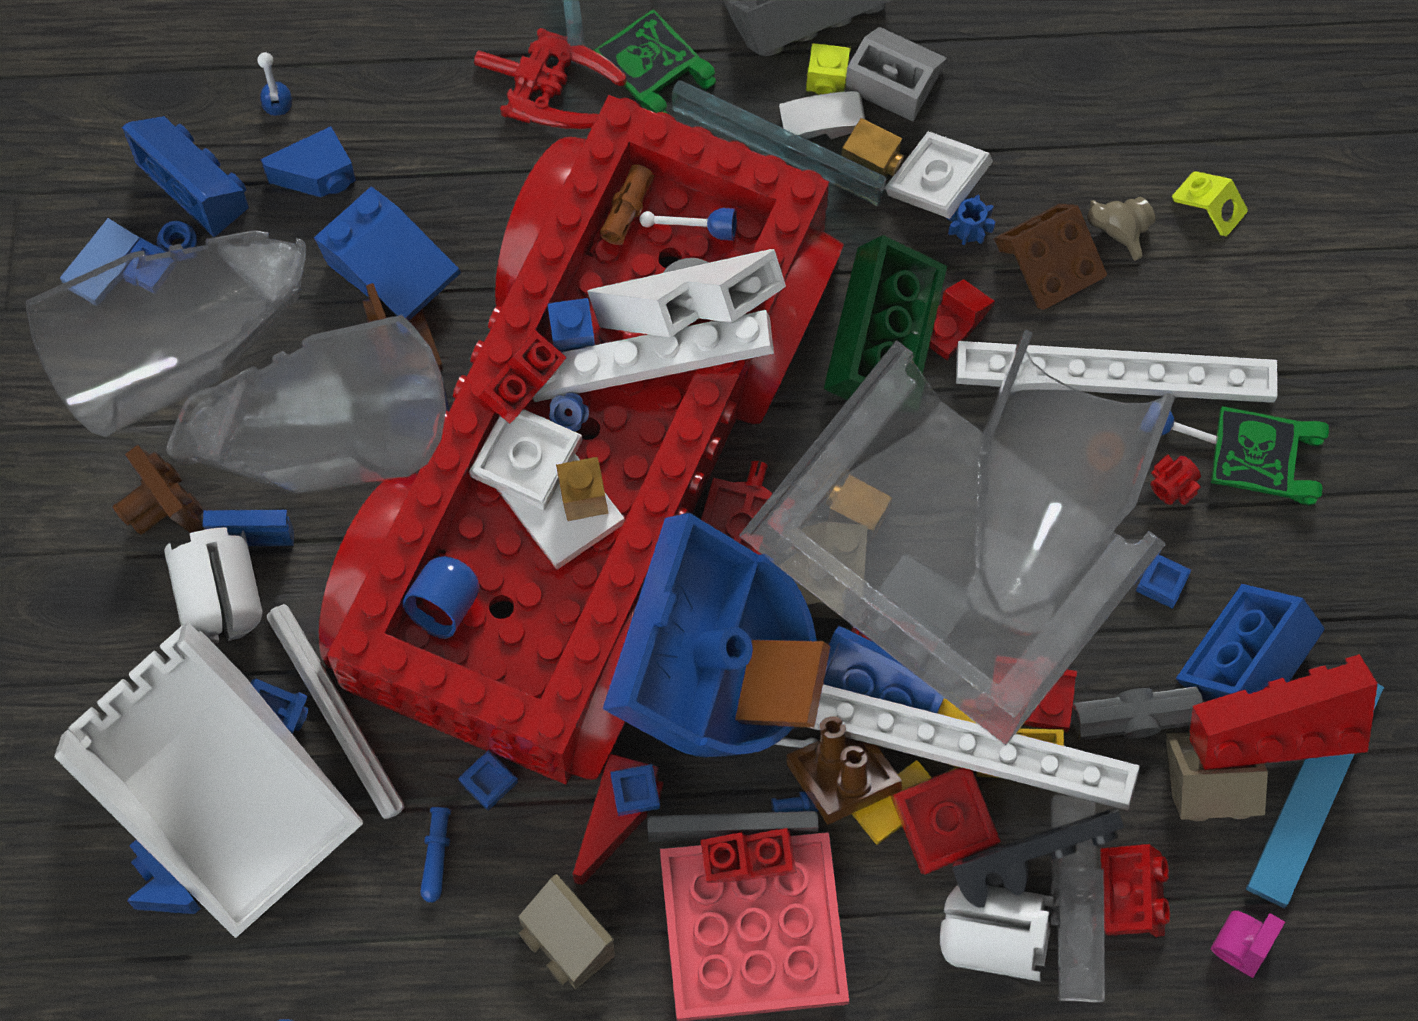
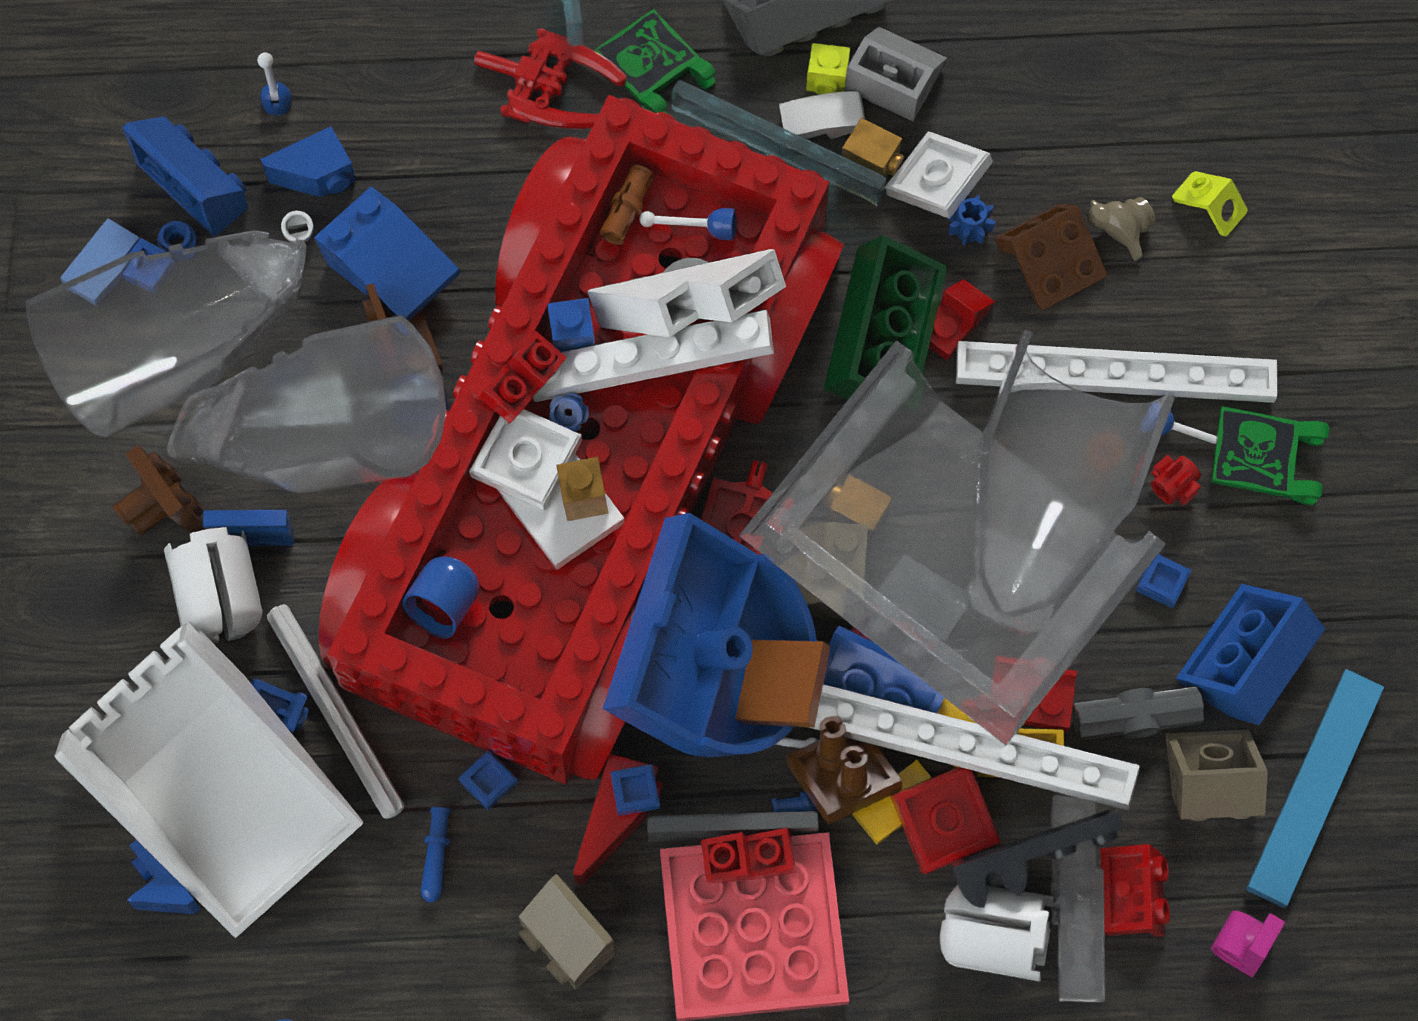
red wedge [1189,654,1378,770] -> none
none -> white hinge [281,211,314,244]

